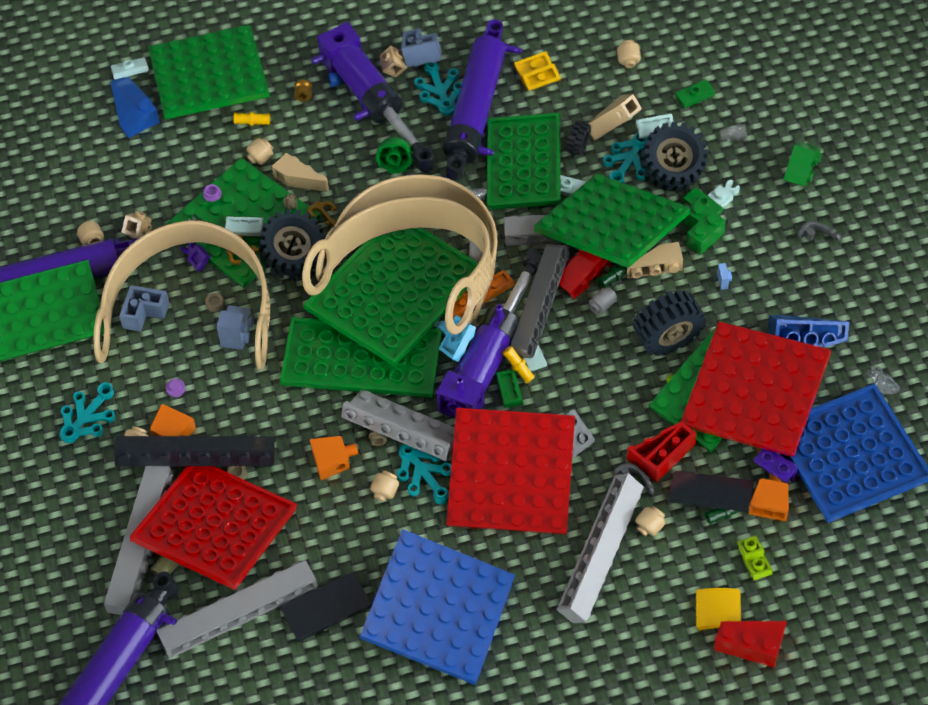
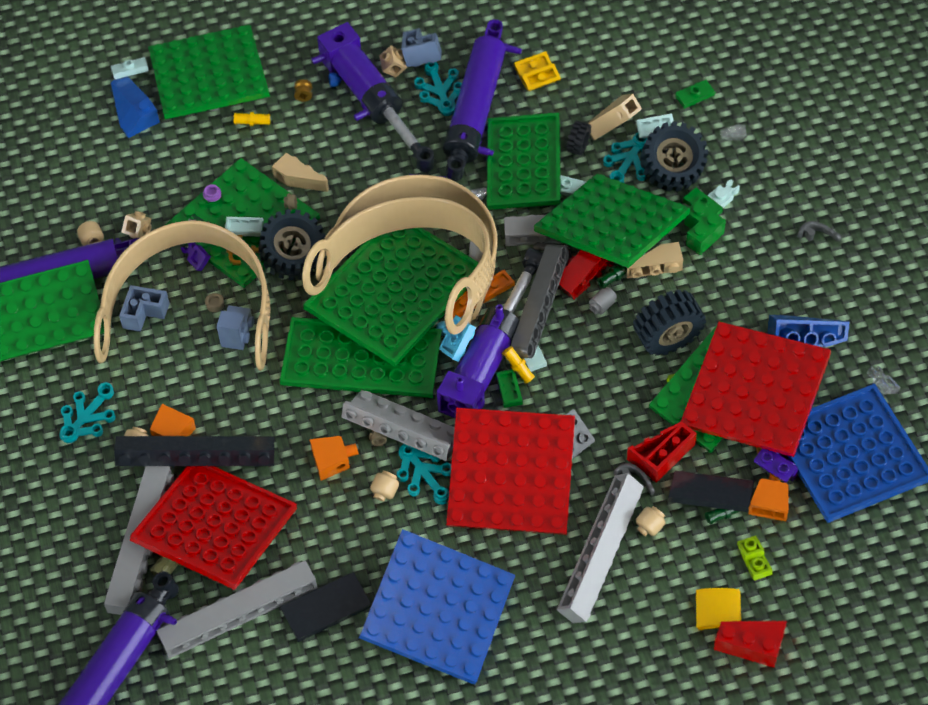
medium lavender plate [166,379,185,397] -> none
dark tan tile [227,466,247,480] -> none
tan head [247,138,273,165] -> none
pearl gold piece [307,201,337,228] -> none
green cylinder [376,137,412,174] -> none
tan head [617,40,641,68] -> none
light blue plate [717,263,732,290] -> none
green brick [783,141,823,186] -> none

